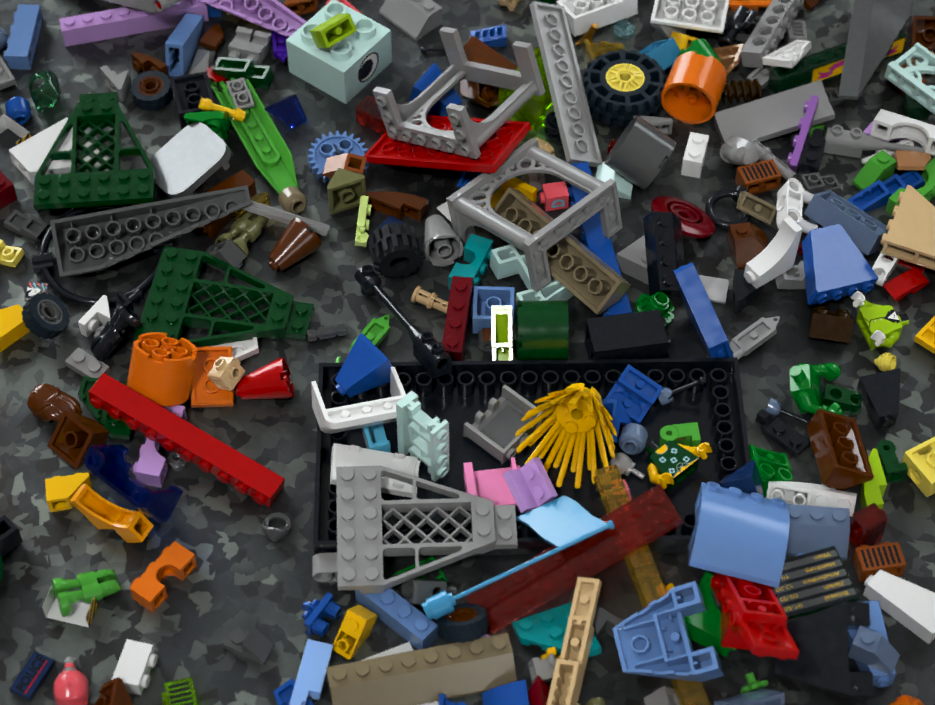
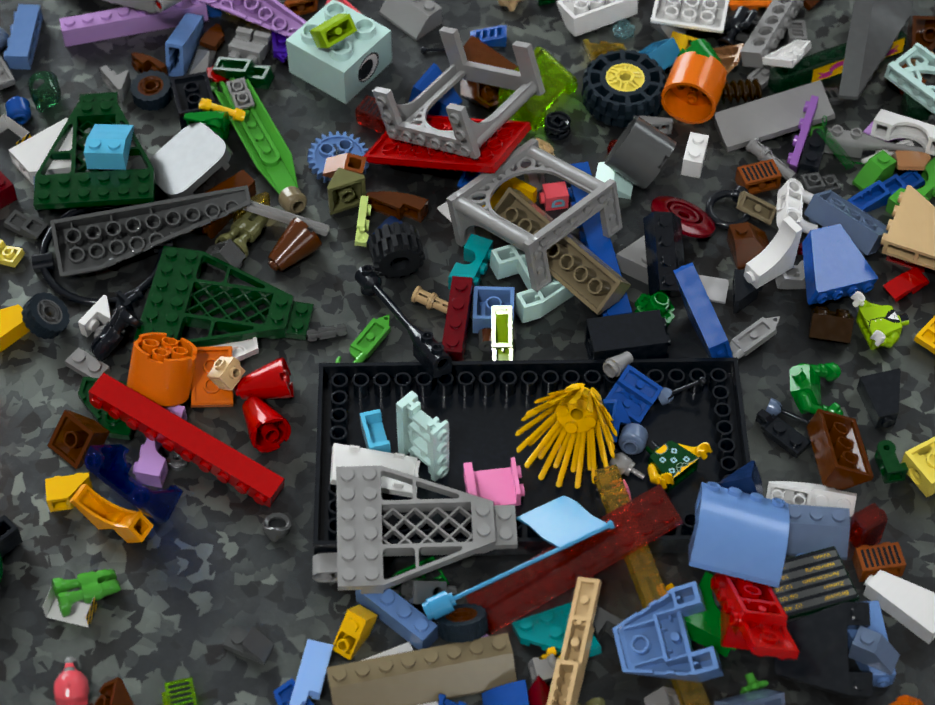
dark blue tile [9,651,55,701] -> none
tile [24,282,49,302] -> none
reddish brown hair [27,383,83,423] -> none
white brick [112,639,158,696] -> none
orange arch [130,541,197,613] -> none
clear blue slope [264,94,307,128] -> none
blue hips [302,592,342,637] -> none
white windscreen [311,367,406,434] -> none
blue slope [335,333,393,397] -> none
light grey cone [424,215,464,267] -> none
window [463,384,544,465] -> none
lavender bracket [503,457,558,513] -> none
dark green brick [516,300,569,360] -> none
light grey plate [529,1,603,167] -> none
pearl gold bar [575,23,598,46] -> none
bright green leg [659,422,701,447] -> none
light grey piece [719,136,759,166] -> none
green slope [749,444,793,497] -> none
dark green leg [821,383,862,416] -> none
lime slope [860,448,887,517] -> none
white leg [872,251,899,287] -> none
light yellow plate [874,352,896,372] -> none
none -> medium azure slope [84,124,134,170]
none -> red cone [242,397,291,452]
none -> light grey cone [603,351,633,378]
none -> green piece [817,115,863,169]

